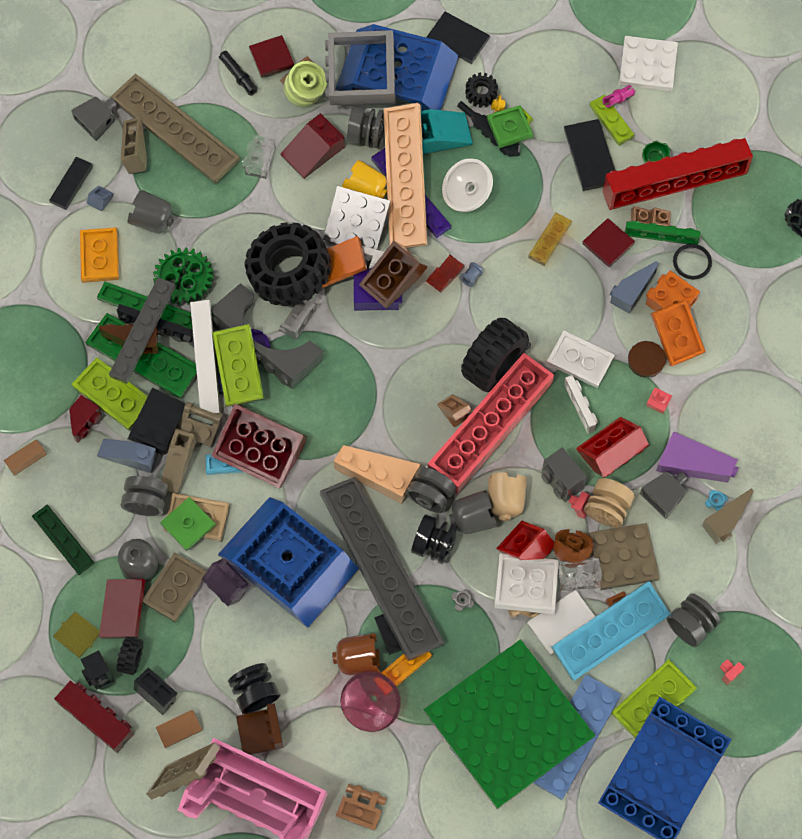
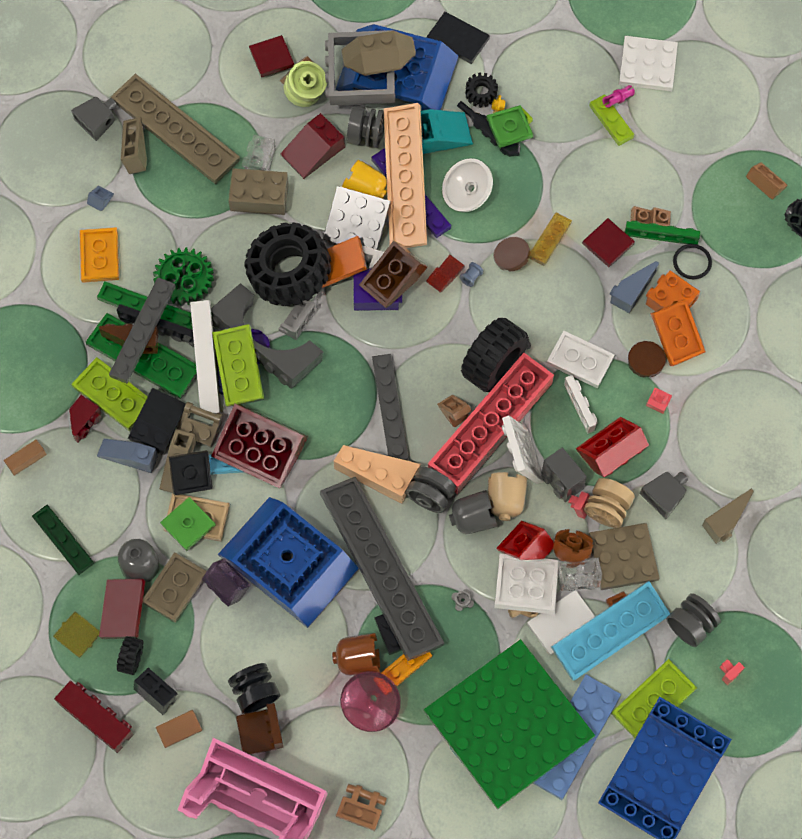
black tile [49,157,93,210] -> none
black brick [80,650,114,690] -> none
dark grey wheel [120,476,168,516] -> none
dark grey cylinder [127,190,175,234] -> none
dark tan plate [146,742,220,800] -> none
black pin [219,51,258,96] -> none
black wheel [411,514,457,564] -> none
black tile [564,119,615,191] -> none
red brick [602,138,753,210] -> none
green hair [642,141,670,163] -> none
medium lavender slope [656,432,739,483] -> none
medium azure plate [705,490,728,511] -> none
none -> black tile [169,450,212,496]
none -> dark tan brick [229,168,288,215]
none -> dark tan wedge [341,31,416,76]
none -> dark grey plate [372,354,408,461]
none -> reddish brown tile [493,237,531,271]
none -> white plate [502,415,544,484]
none -> medium nougat slope [746,162,788,199]

